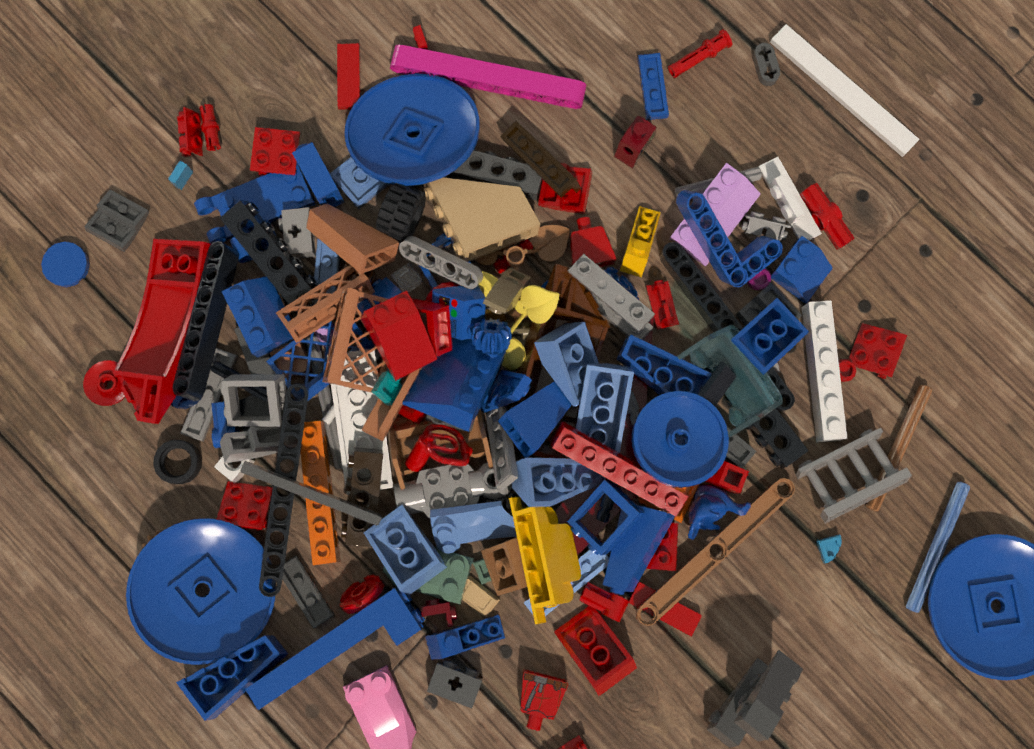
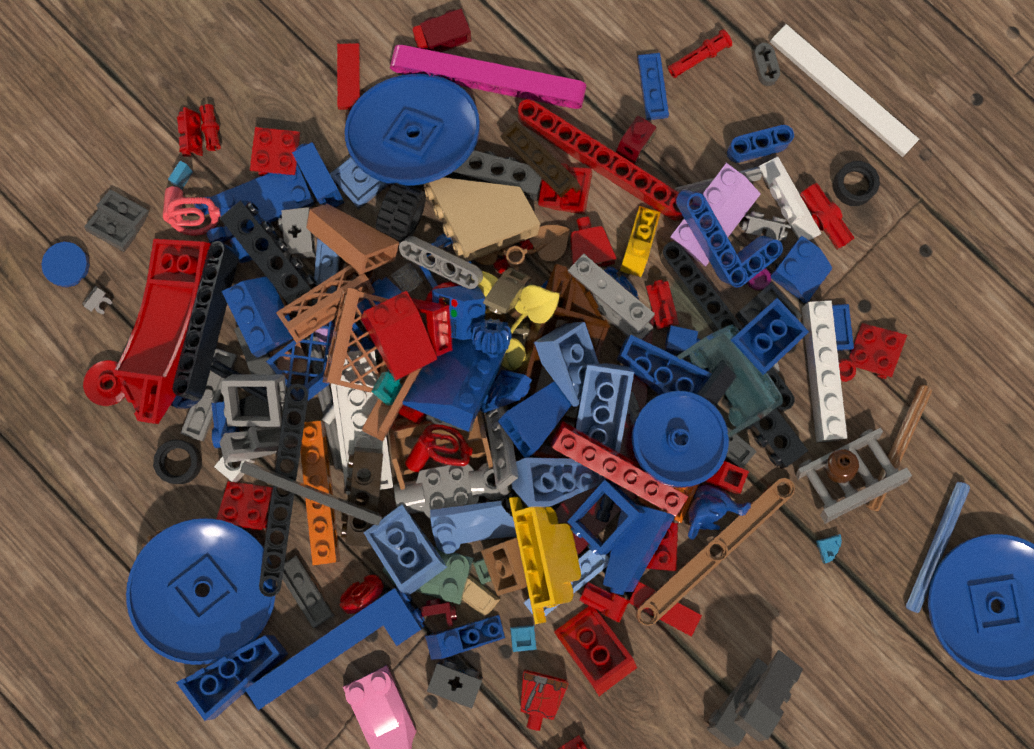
none -> light grey tile [82,286,112,314]
none -> coral piece [163,186,221,236]
none -> dark red brick [420,8,472,52]
none -> dark azure tile [510,625,537,652]
none -> red beam [518,99,690,221]
none -> blue brick [664,326,700,357]
none -> blue beam [727,125,794,163]
none -> reddish brown head [825,449,859,483]
none -> blue tile [832,304,854,351]
none -> black tyre [833,161,880,206]

